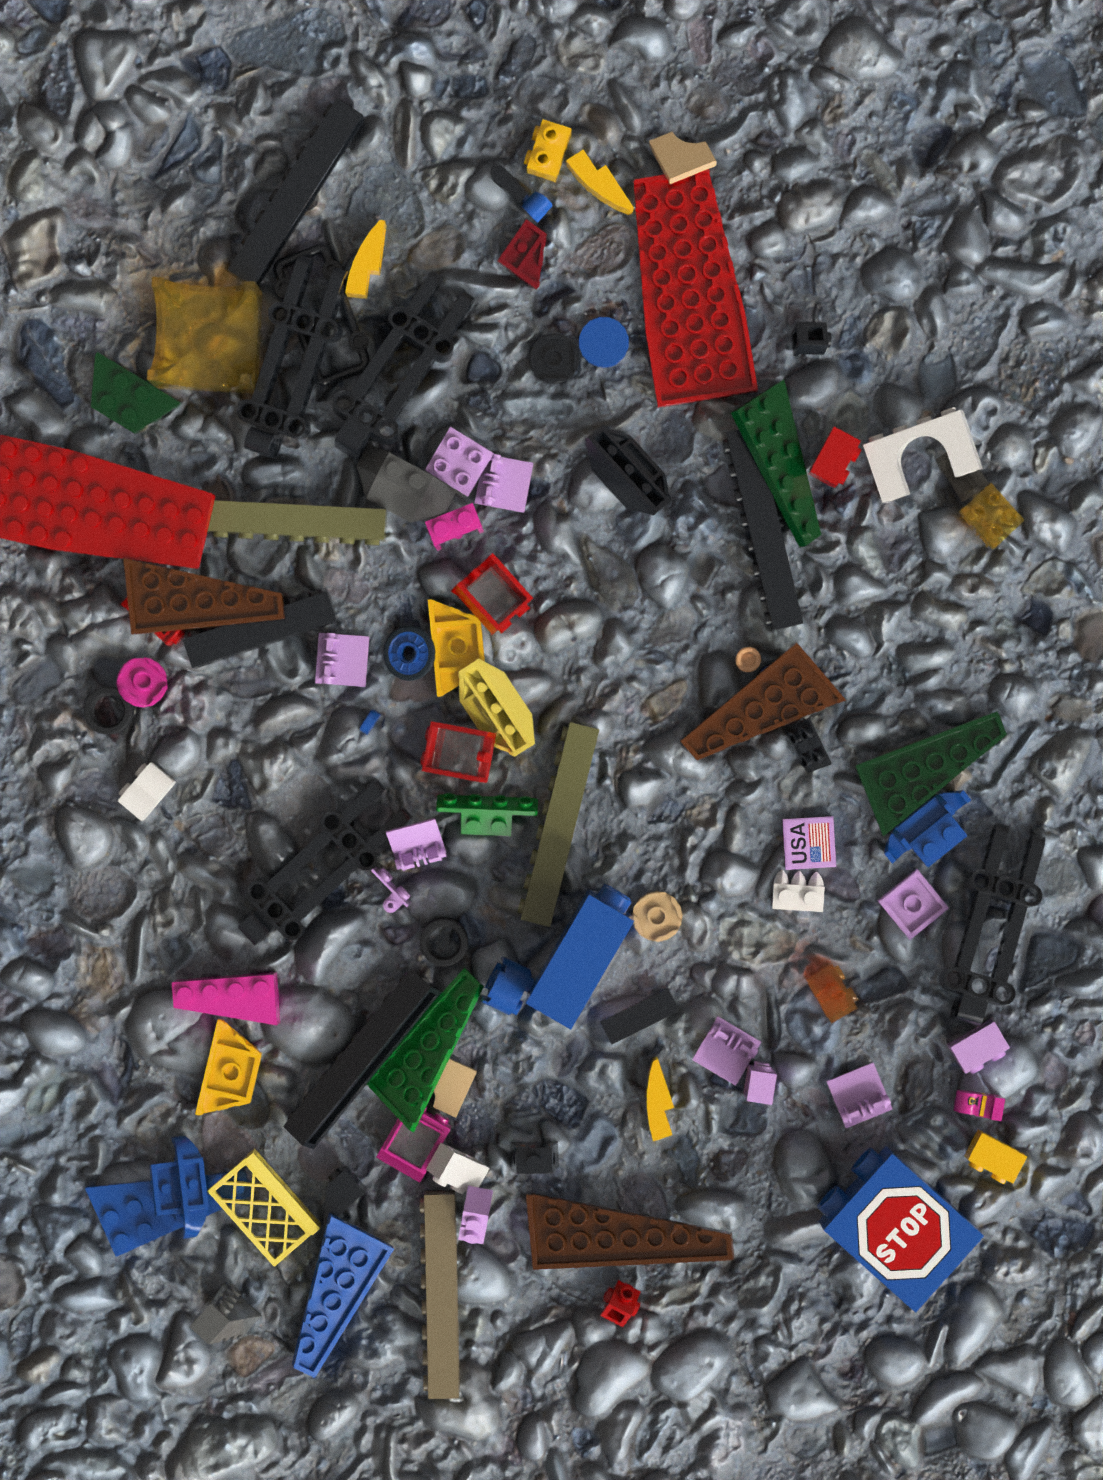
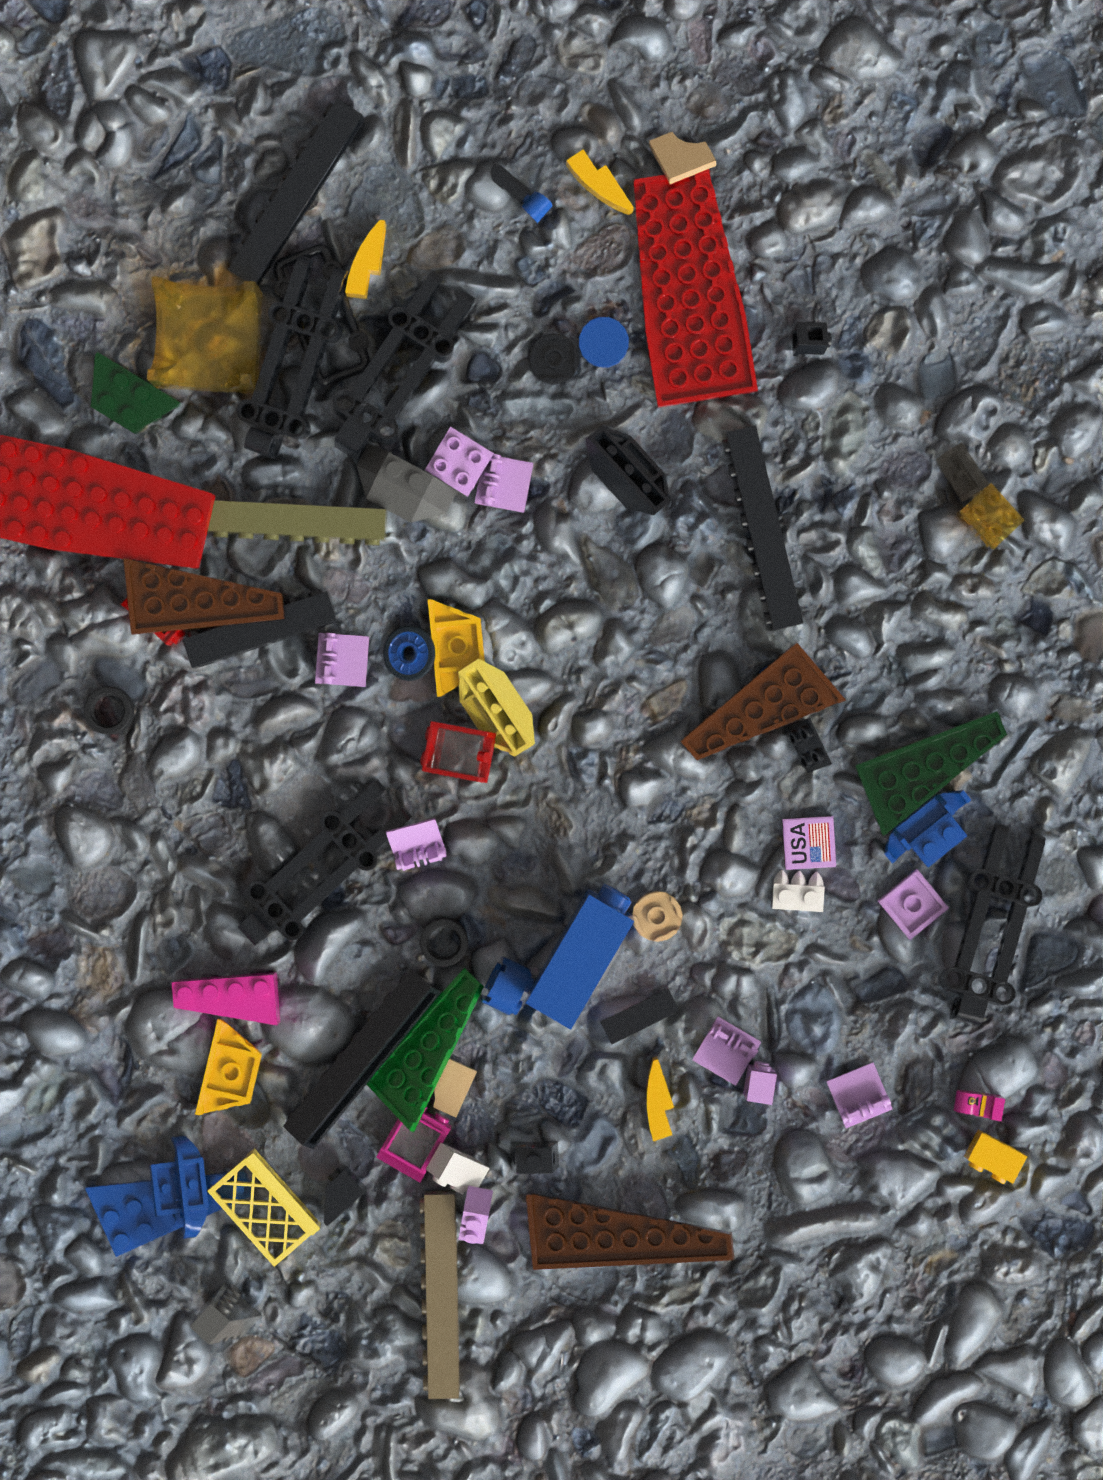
dark pink tile [116,657,168,708] -> none
white brick [118,762,176,821] -> none
blue wing [292,1213,394,1378] -> none
blue tile [359,709,382,735] -> none
lavender hinge [371,866,412,913] -> none
dark pink window [425,503,484,551] -> none
green bracket [436,793,538,836] -> none
window [451,553,533,636] -> none
dark red wing [496,219,547,290] -> none
olive brick [517,722,600,927] -> none
yellow brick [524,119,572,182] -> none
red brick [600,1280,641,1327] -> none
dark green wing [731,380,821,548] -> none
light nougat tile [735,647,761,673] -> none
clear orange brick [804,962,858,1024] -> none
red brick [808,427,862,488] -> none
brick [817,1146,984,1313] -> none
white arch [863,407,983,503] -> none
lavender brick [947,1019,1010,1074] -> none

